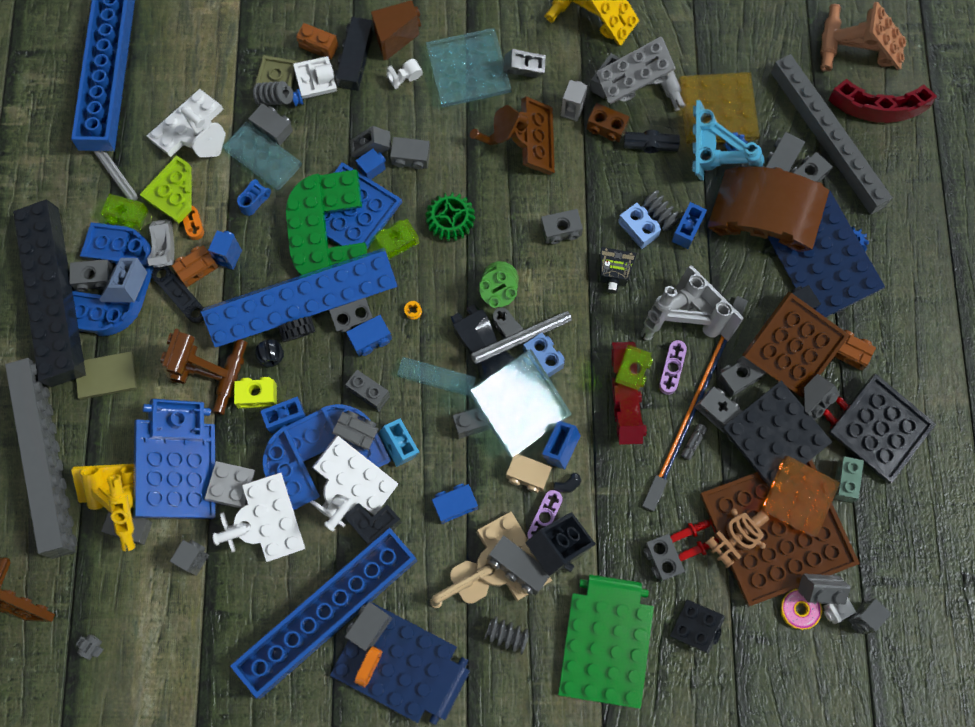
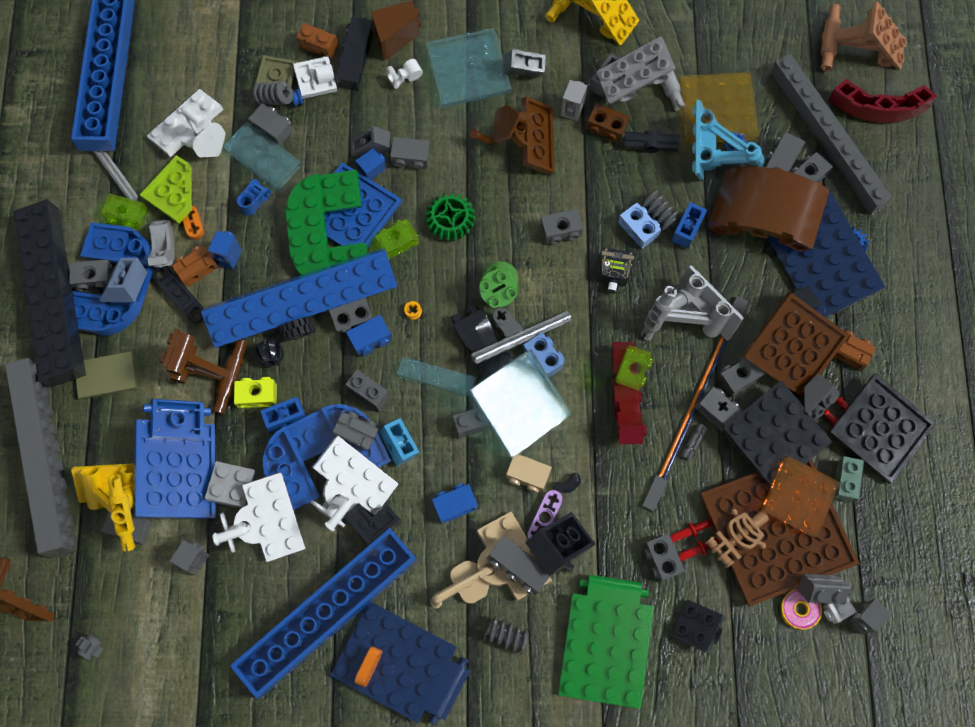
dark grey brick [345,602,392,652] -> none
blue piece [542,420,581,470] -> none
lavender beam [659,340,687,395] -> none

